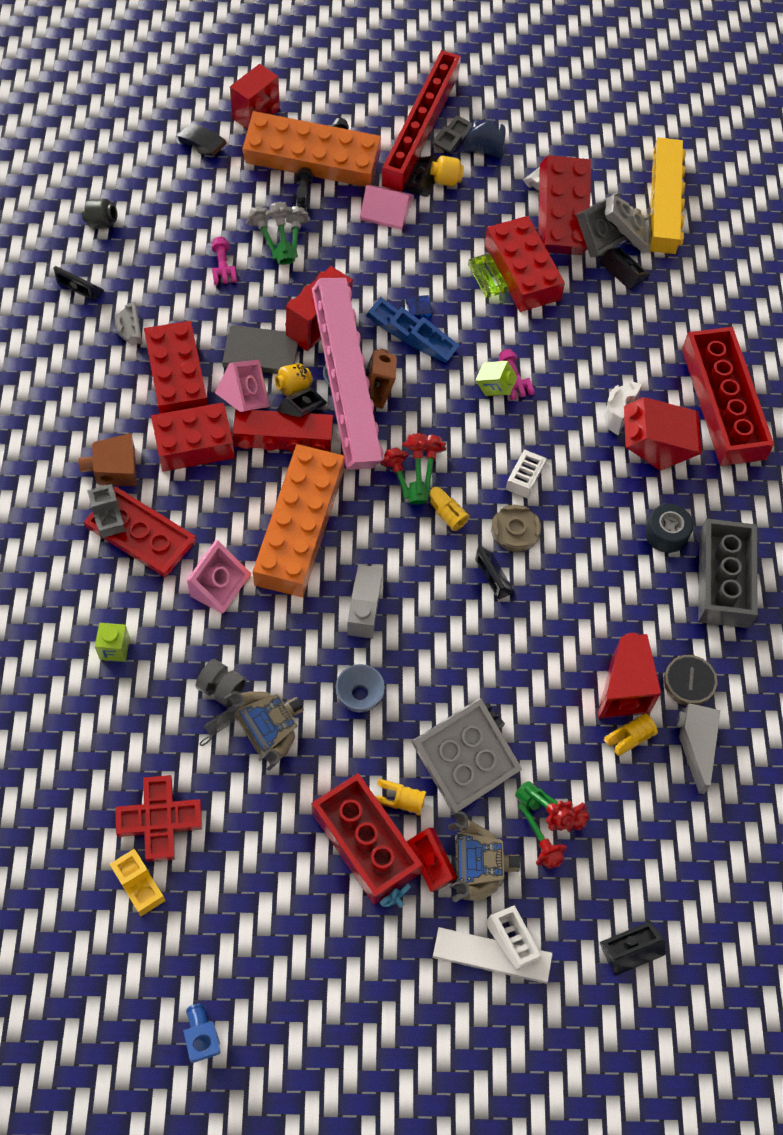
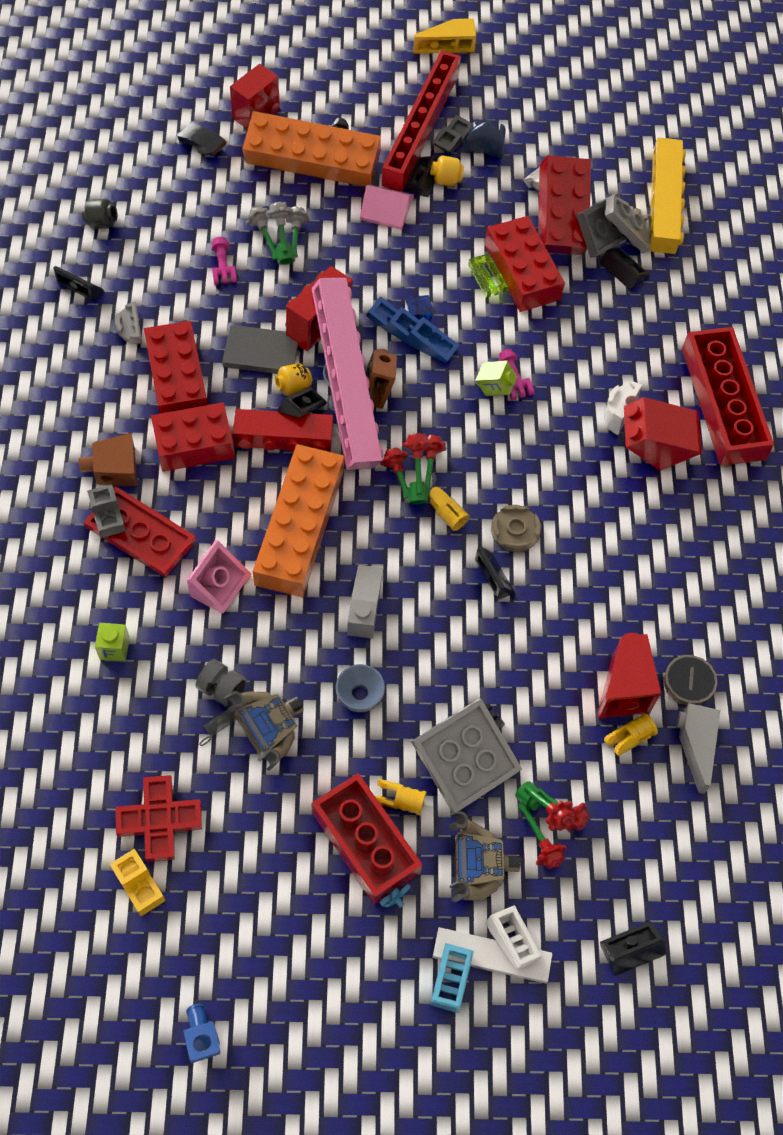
bright pink slope [215,360,270,412] -> none
black hinge [296,167,313,212] -> none
red plate [407,827,458,892] -> none
white slope [506,450,547,498] -> none
black wheel [645,504,693,553] -> none
dark grey brick [698,519,758,628] -> none
none -> yellow slope [413,19,476,54]
none -> medium azure slope [430,943,474,1013]

